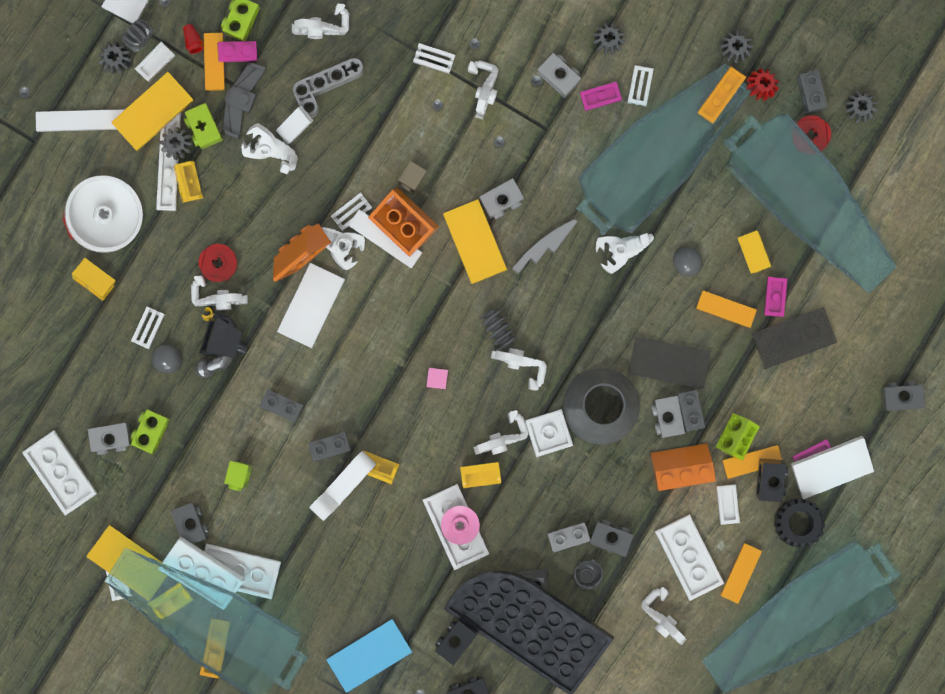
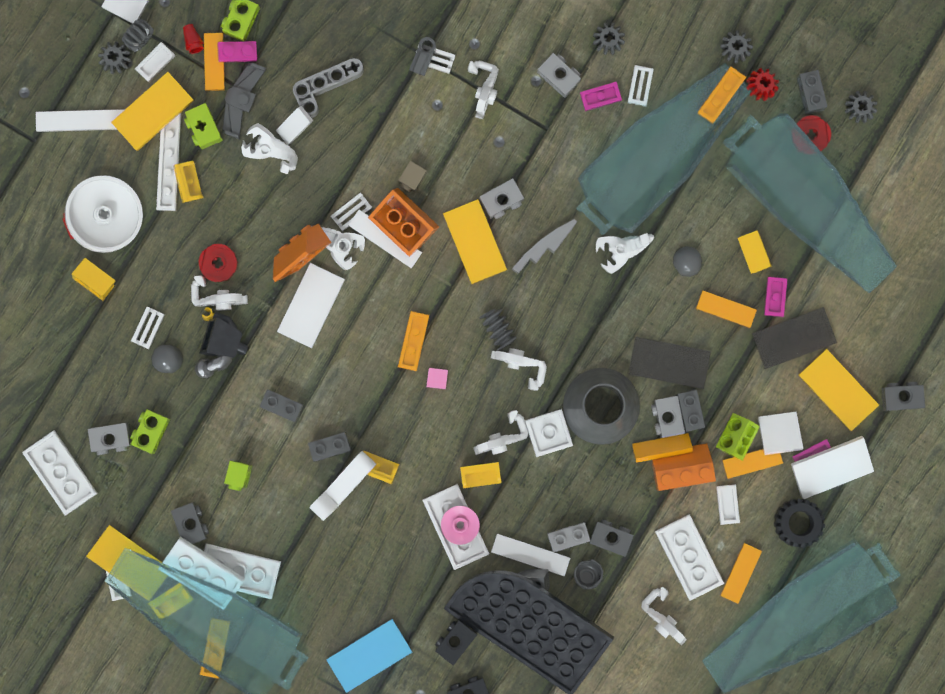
dark grey gear [160,127,193,160] -> none
white animal [292,4,349,39] -> none
black brick [756,459,788,502] -> none
none -> light orange tile [398,311,429,371]
none -> dark grey piece [409,37,437,76]
none -> white tile [491,534,570,576]
none -> light orange tile [632,433,693,463]
none -> white tile [758,412,803,455]
none -> yellow tile [798,349,879,431]

